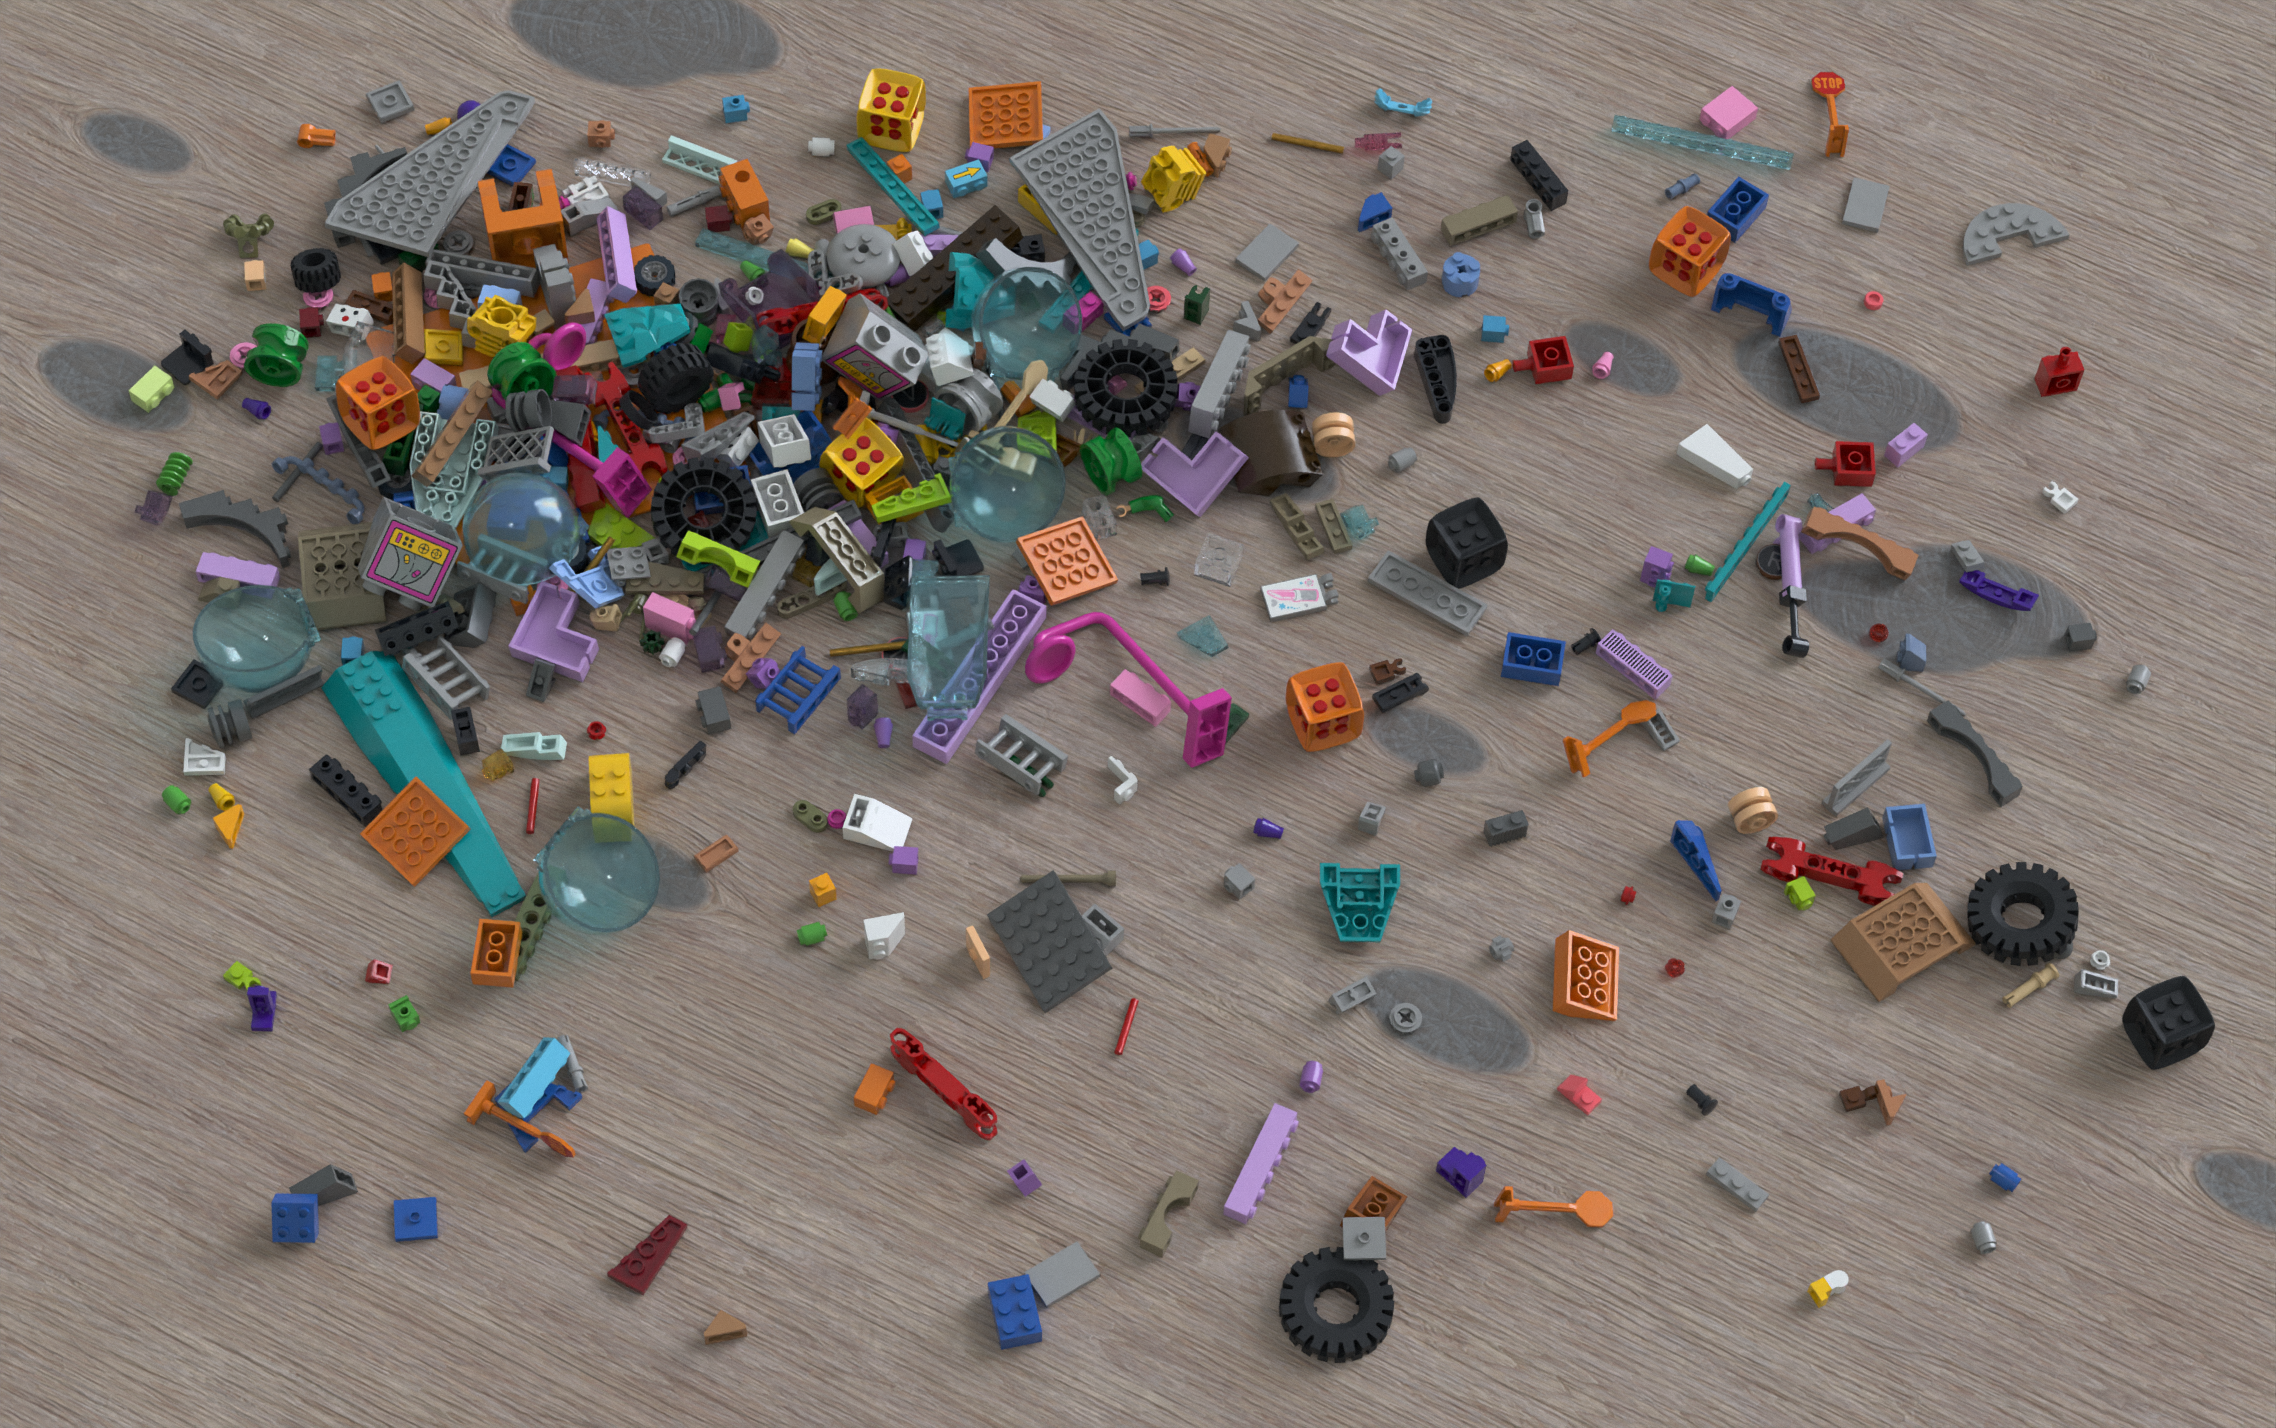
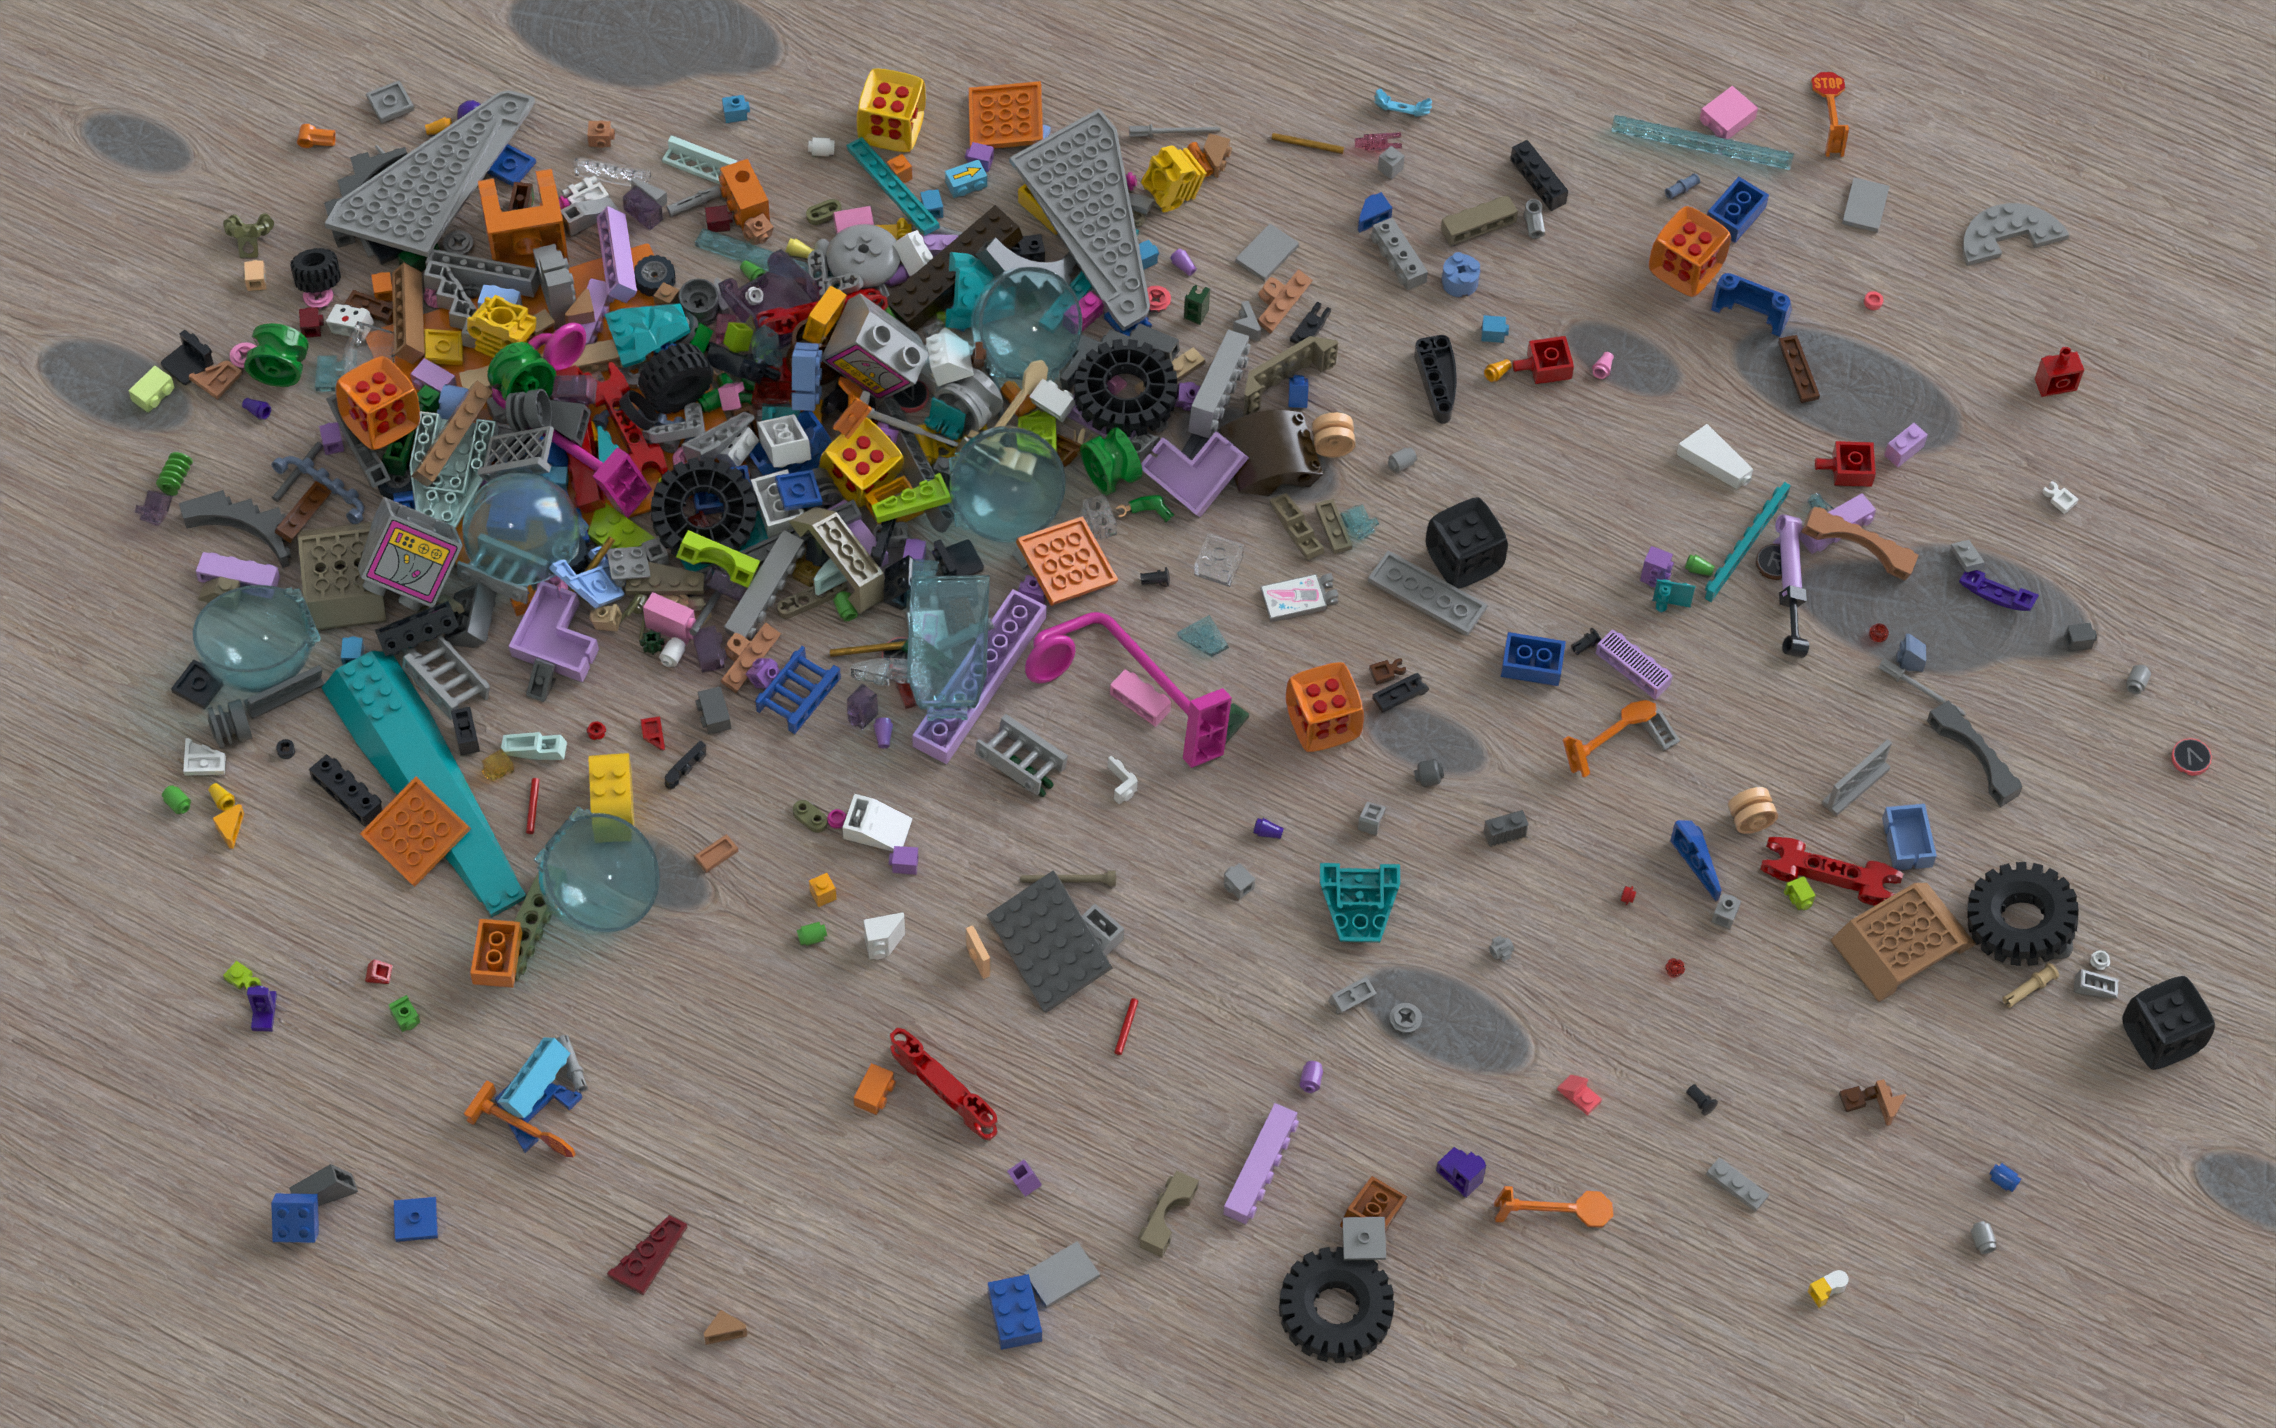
lavender piece [1326,310,1412,396] -> none
orange slope [1553,930,1619,1021] -> none
dark grey slope [1824,807,1884,850] -> none
none -> reddish brown plate [274,481,332,543]
none -> black bush [276,739,295,759]
none -> red slope [640,716,665,751]
none -> blue plate [775,470,823,511]
none -> black tile [2171,738,2212,776]

